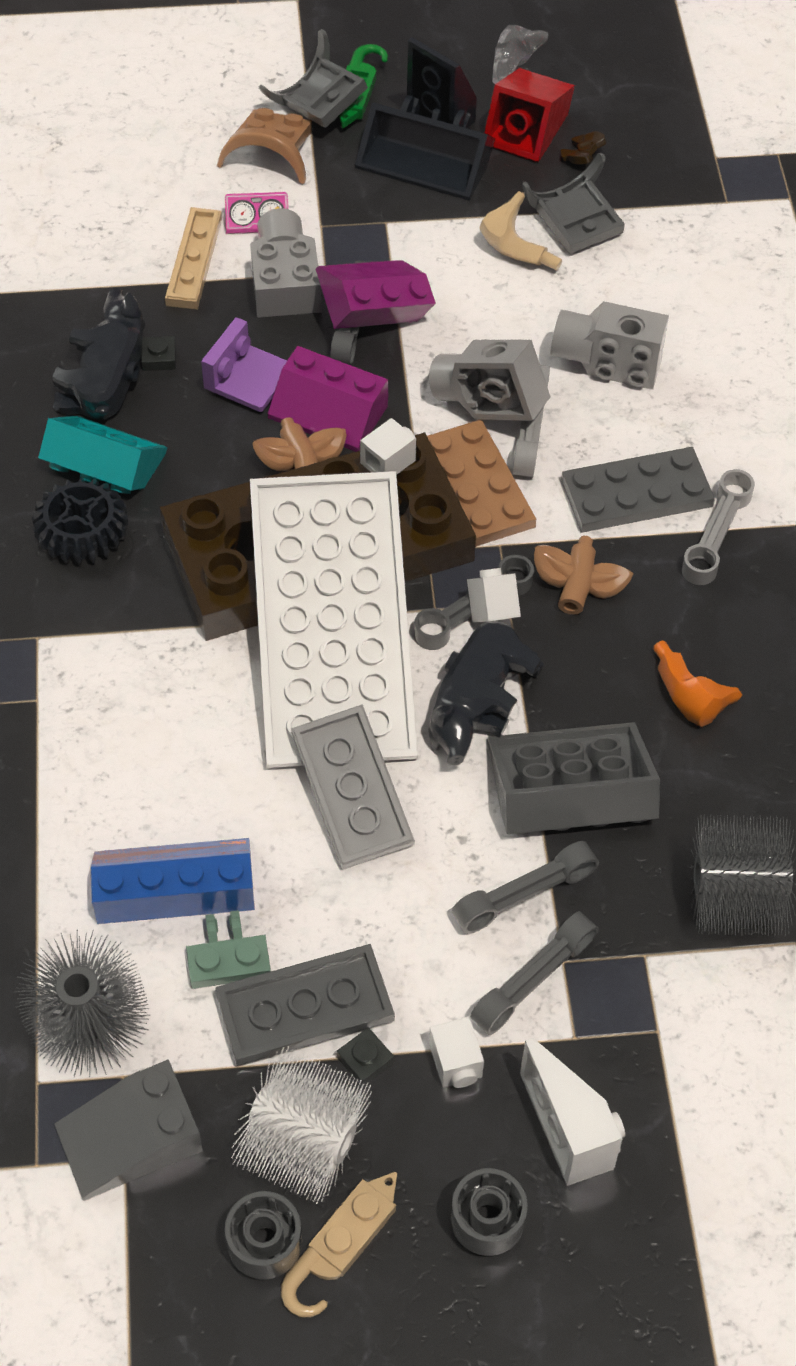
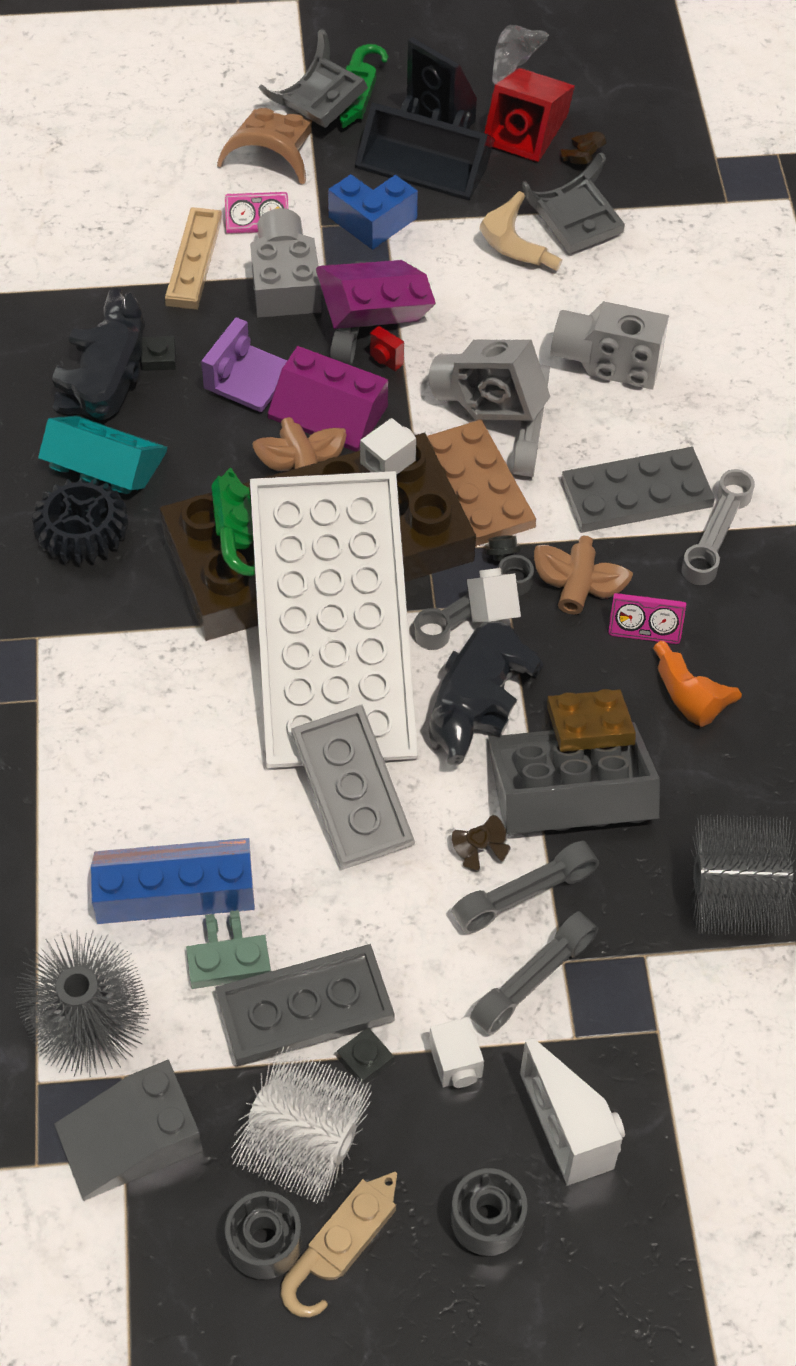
none -> green plate [211,468,256,576]
none -> blue brick [328,174,418,250]
none -> red plate [370,326,404,372]
none -> dark brown piece [452,815,511,872]
none -> pearl dark grey plate [486,535,521,561]
none -> pearl gold plate [547,689,636,752]
none -> slope [608,593,686,644]

